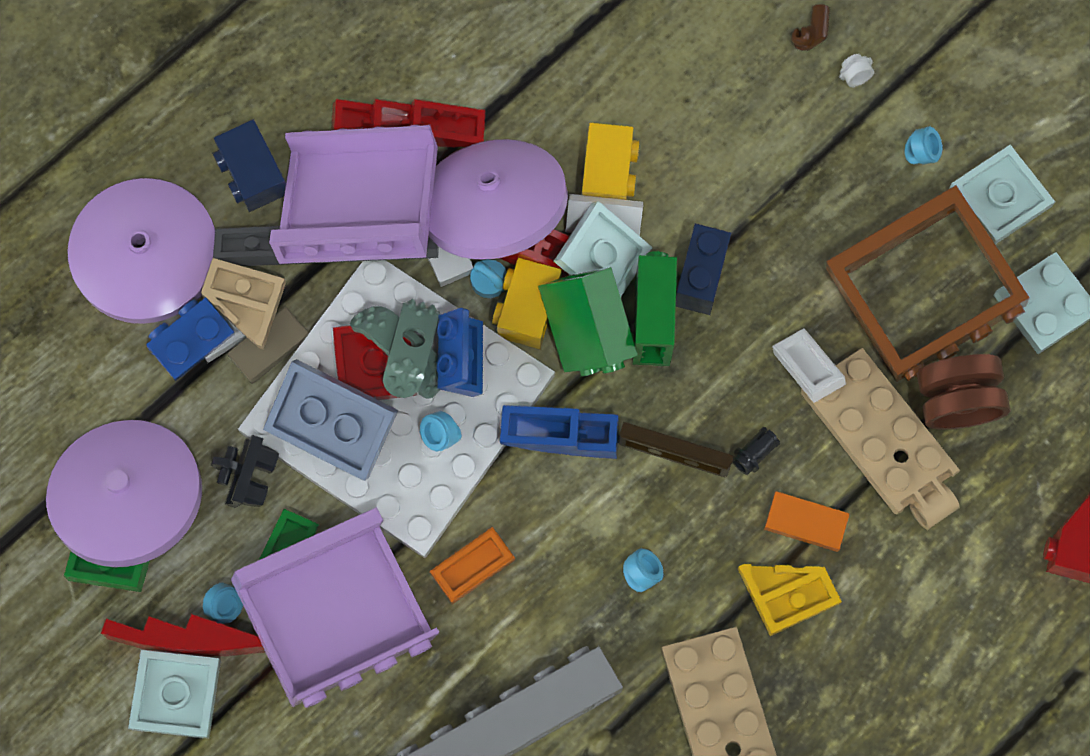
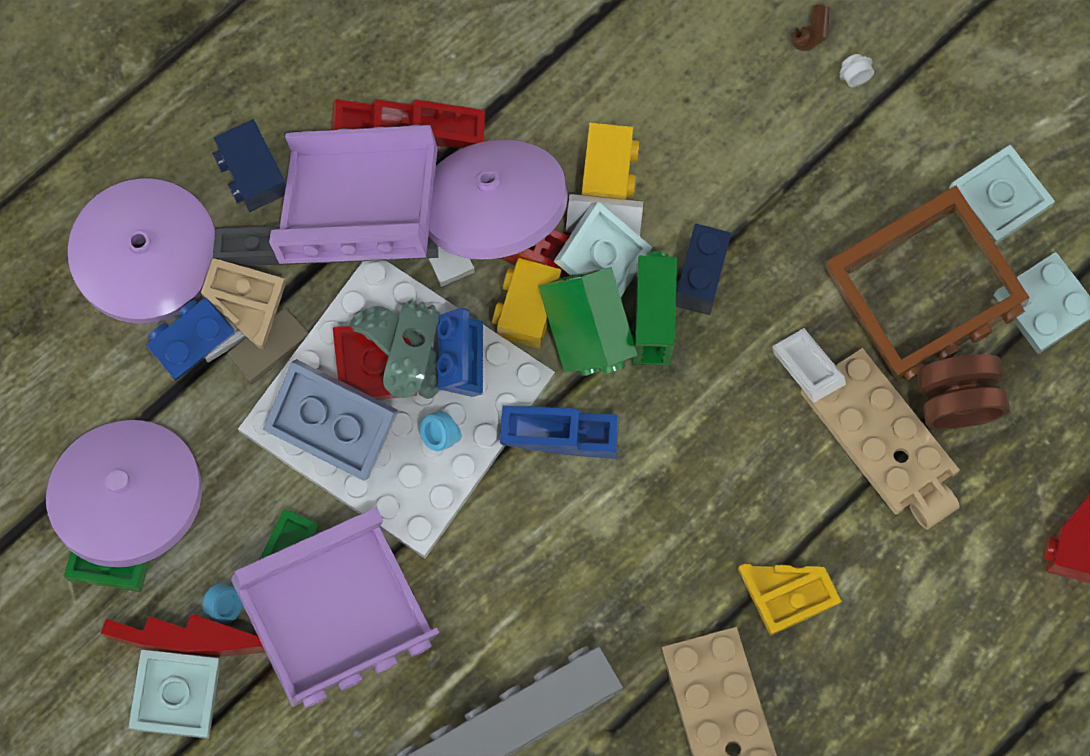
black hips [211,435,279,508] -> none
orange tile [430,527,515,605] -> none
medium azure tile [470,259,507,298] -> none
dark brown tile [618,422,734,478] -> none
medium azure tile [623,548,664,592] -> none
black pin [732,427,780,475] -> none
orange tile [764,491,850,552] -> none
medium azure tile [905,126,942,165] -> none

